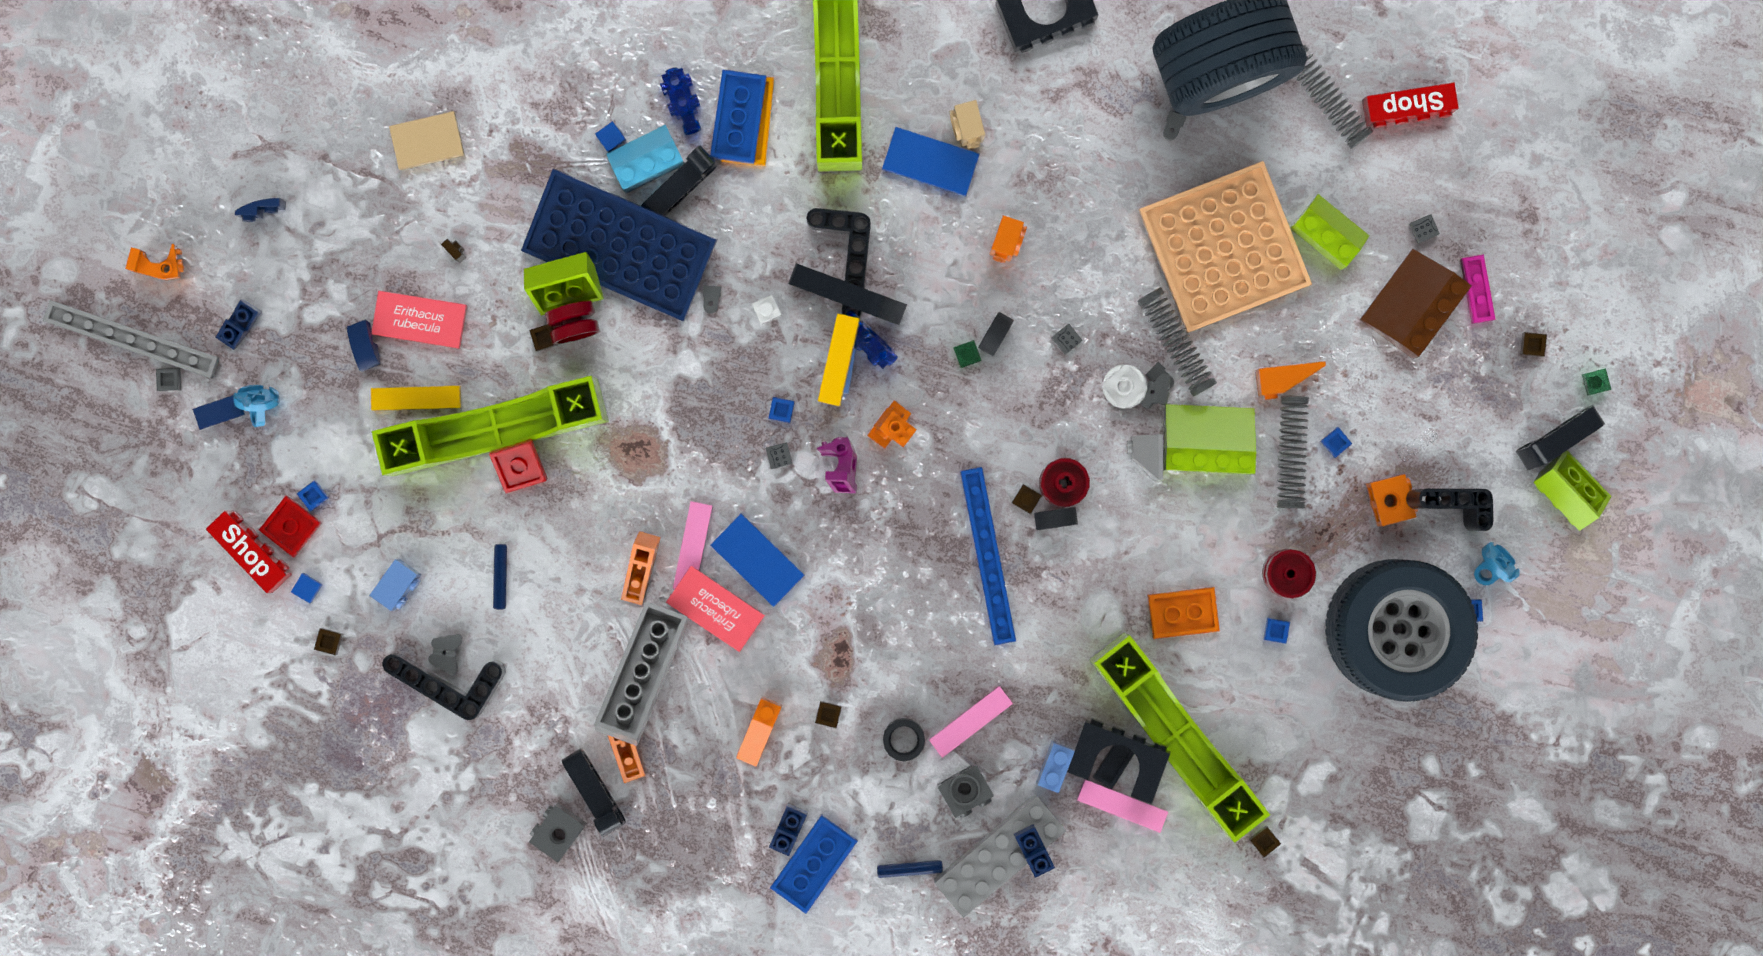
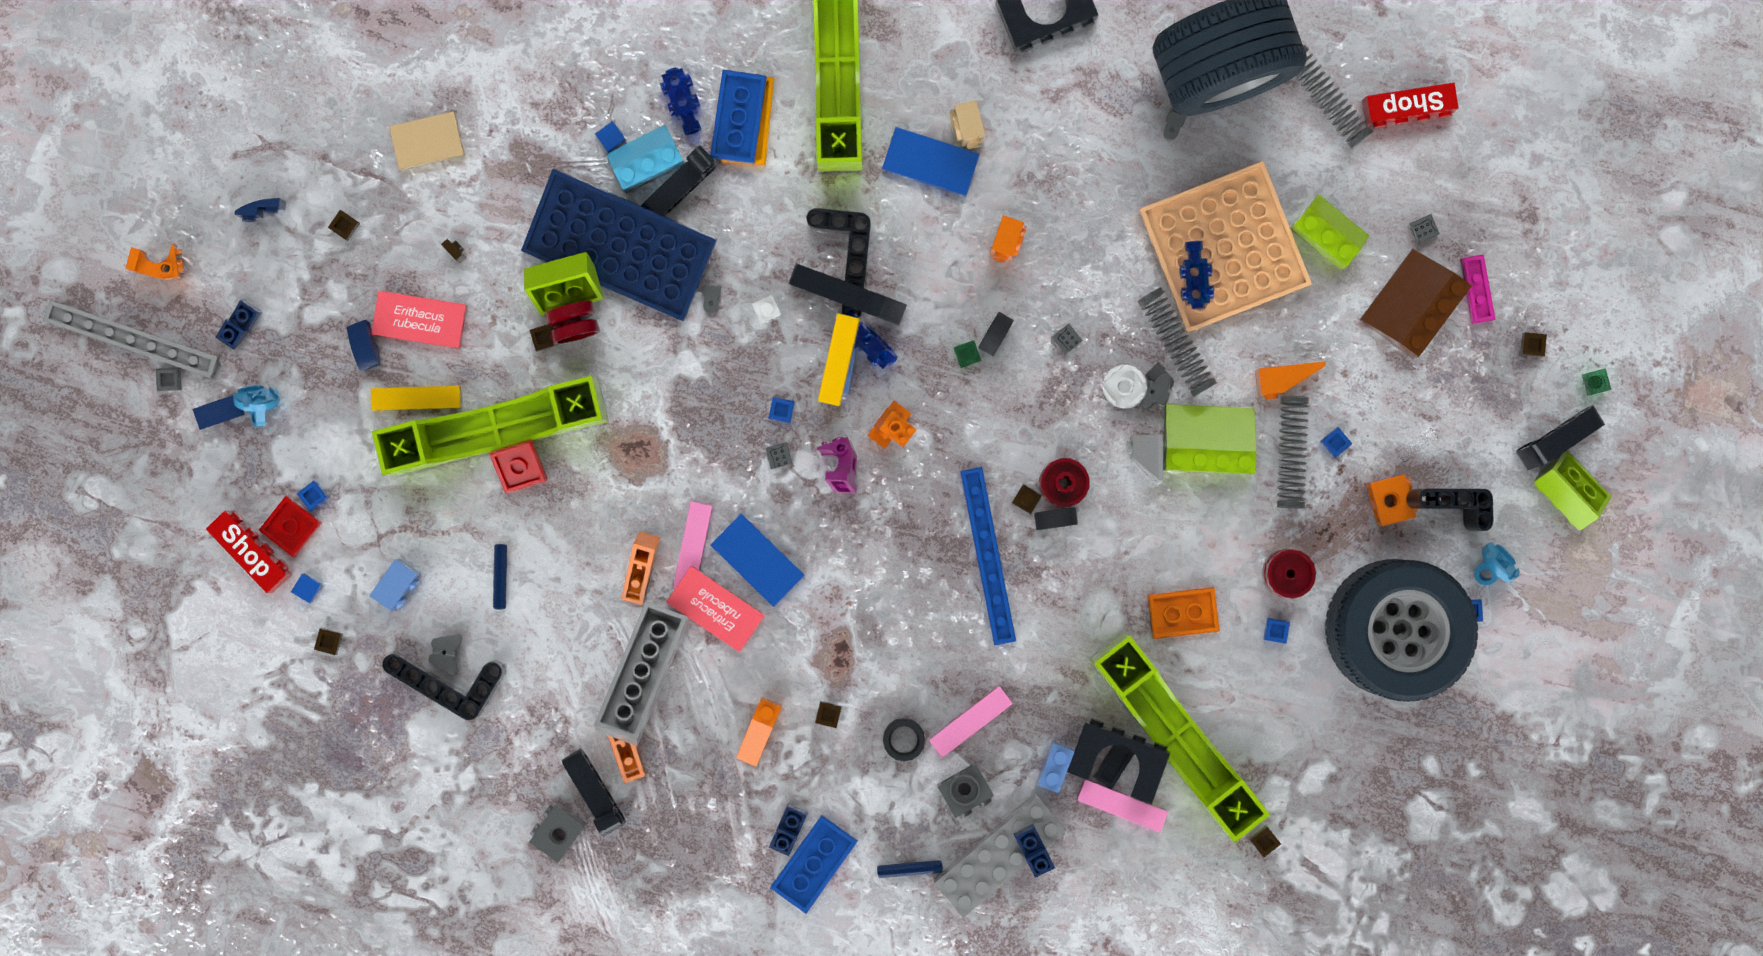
none -> dark brown plate [328,210,360,241]
none -> clear blue brick [1179,241,1214,310]

